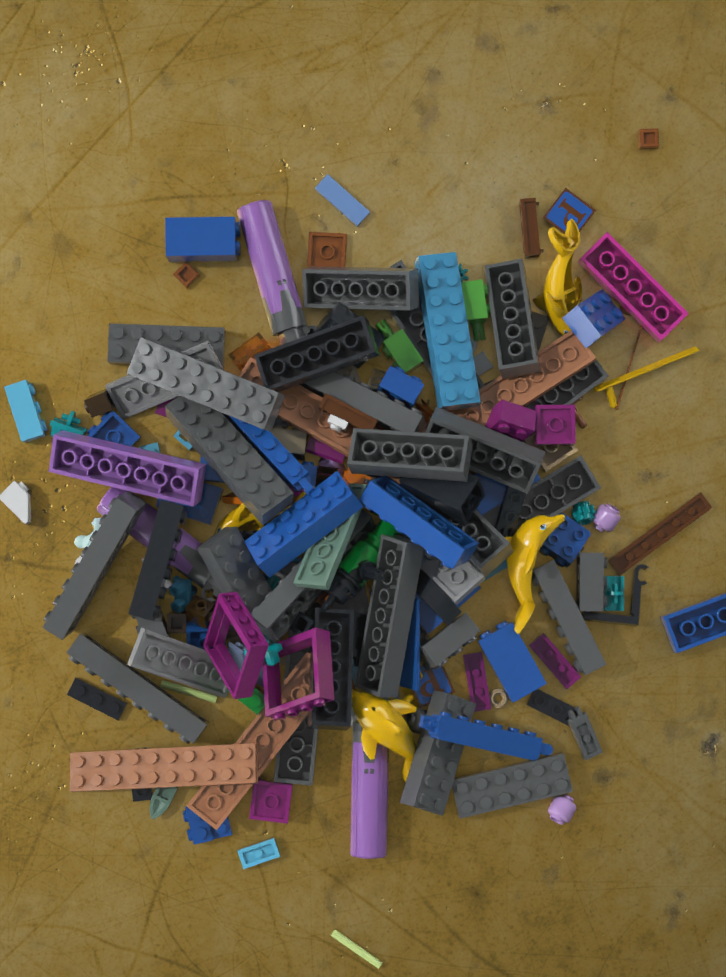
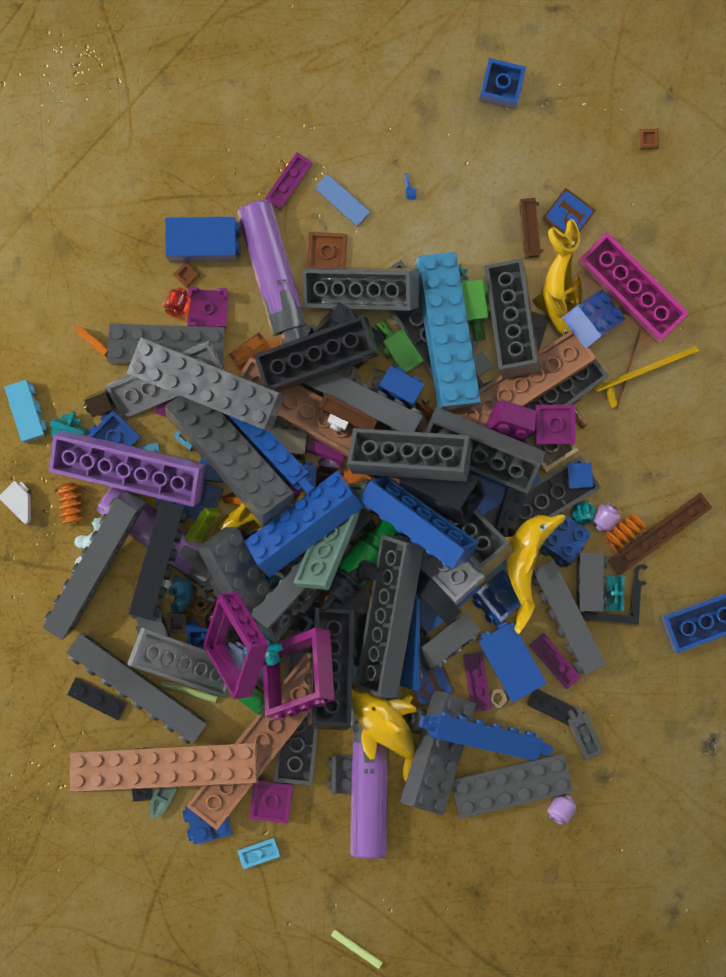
none -> orange piece [56,483,84,523]
none -> orange tile [75,326,108,357]
none -> clear red head [163,288,191,317]
none -> lime plate [185,508,222,542]
none -> magenta panel [187,287,229,329]
none -> magenta plate [265,152,313,211]
none -> dark grey bracket [328,754,352,794]
none -> blue hand [404,173,417,199]
none -> blue plate [472,570,521,626]
none -> blue brick [479,58,526,109]
none -> blue piece [568,462,593,489]
none -> orange piece [605,513,648,554]

